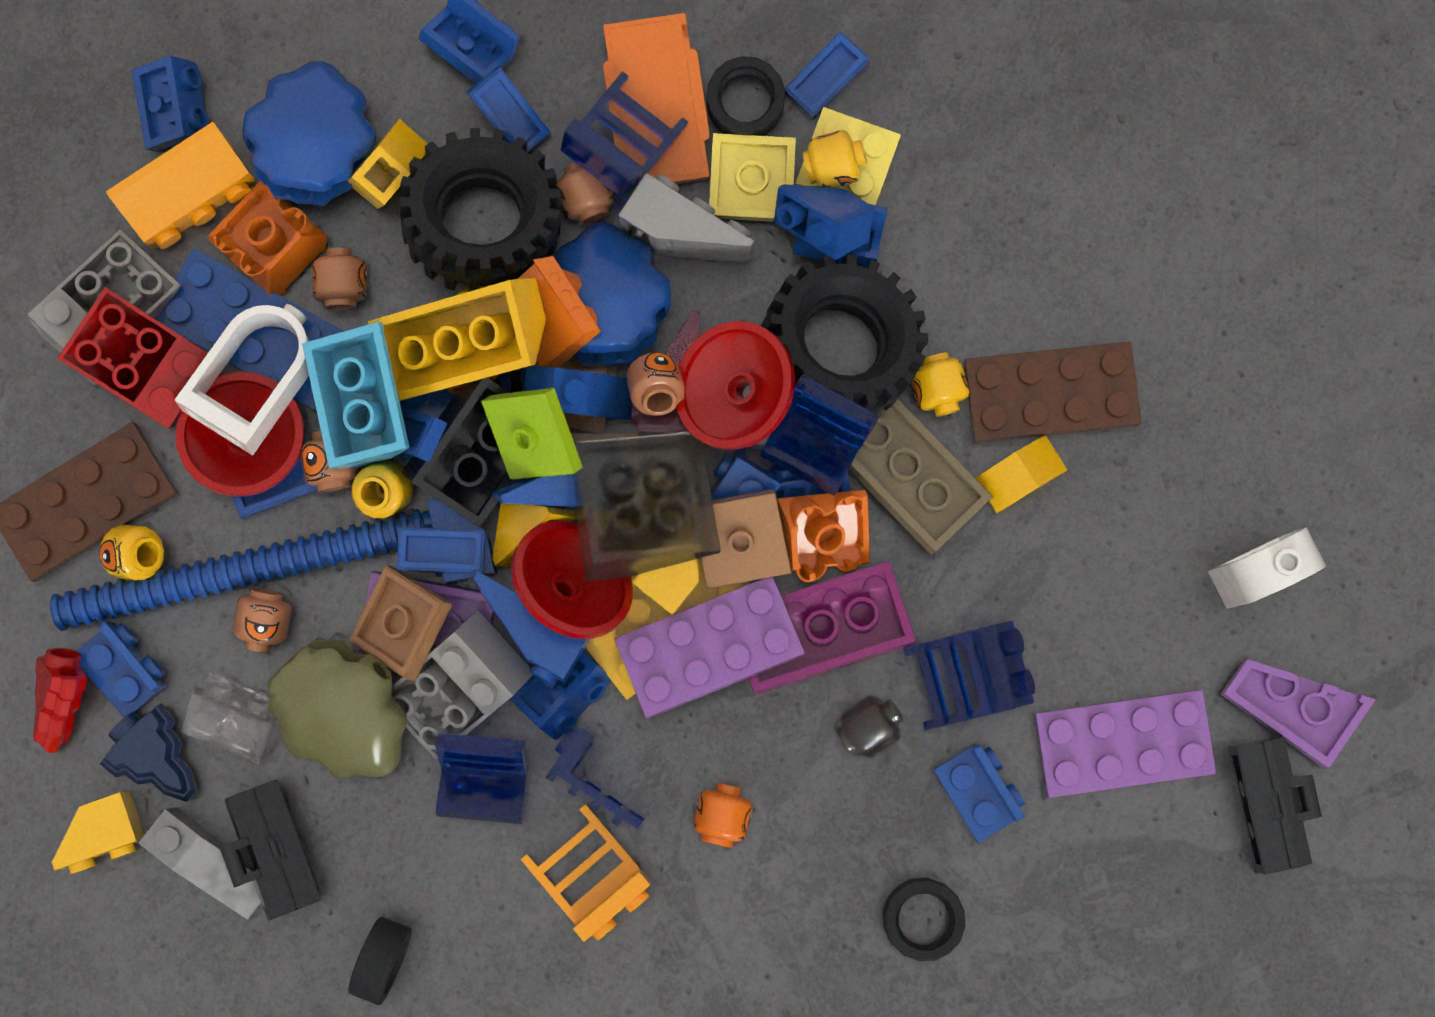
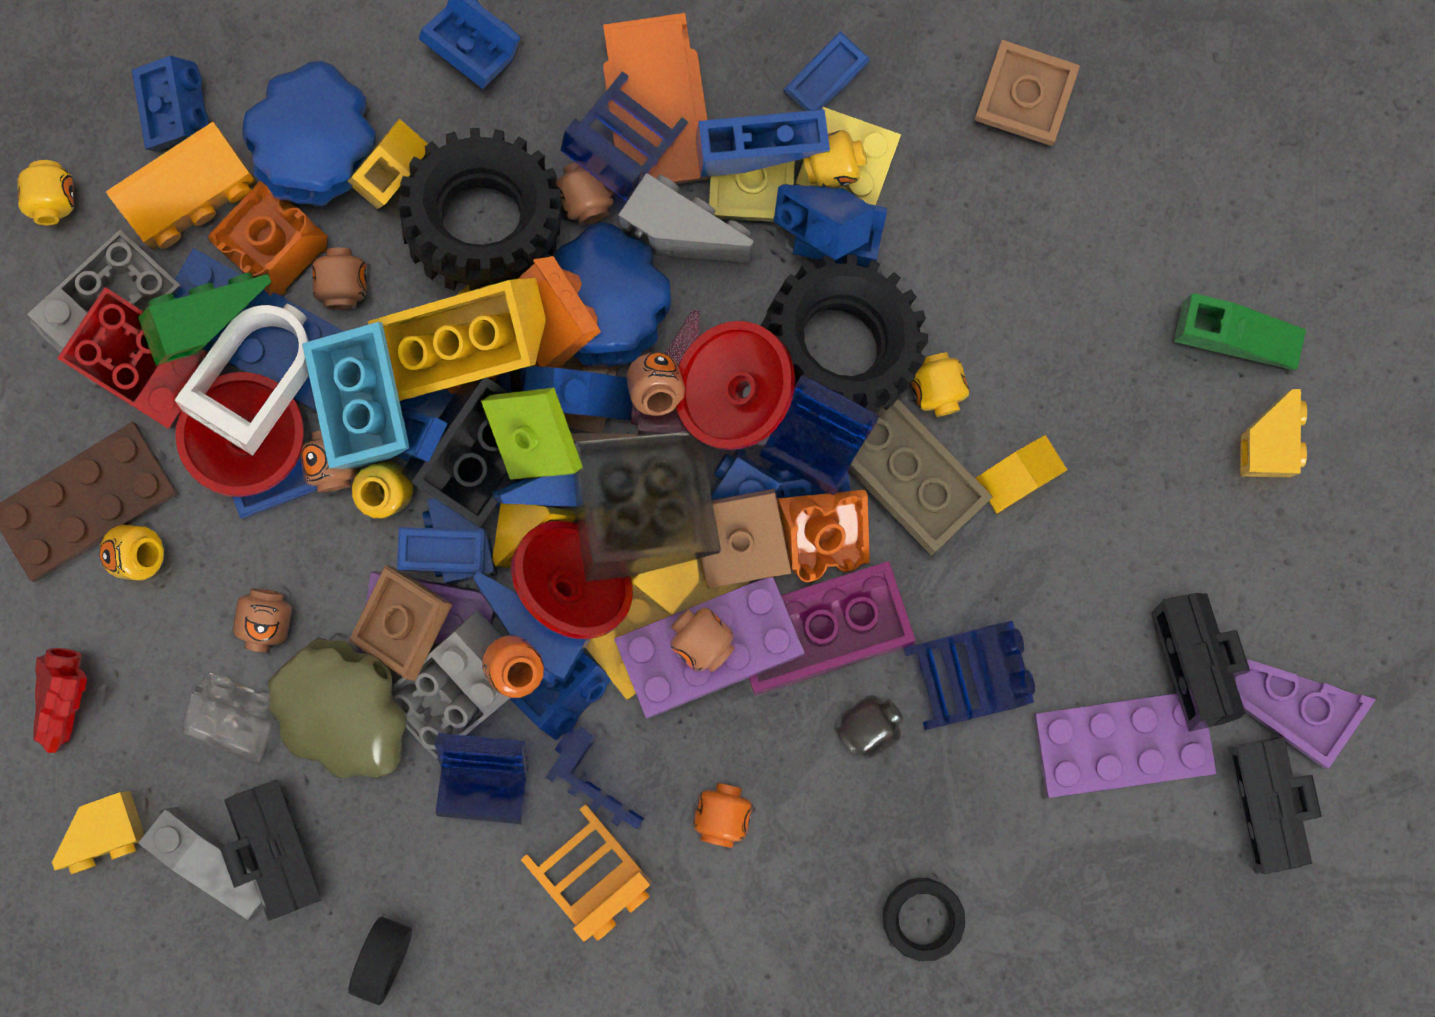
blue piece [50,509,425,631] -> none
blue bracket [77,621,168,718] -> none
dark blue rock [100,703,198,802] -> none
blue tile [466,66,551,152] -> none
black tyre [707,56,785,136] -> none
blue bracket [933,743,1025,843] -> none
reddish brown plate [964,341,1141,443] -> none
white window [1208,527,1326,609] -> none
none -> yellow head [17,160,74,226]
none -> green slope [138,273,271,366]
none -> orange head [482,636,544,698]
none -> nougat head [670,608,735,672]
none -> blue slope [696,109,830,178]
none -> medium nougat plate [974,40,1080,146]
none -> black piece [1152,593,1250,732]
none -> green slope [1174,293,1306,371]
none -> yellow slope [1240,389,1307,478]

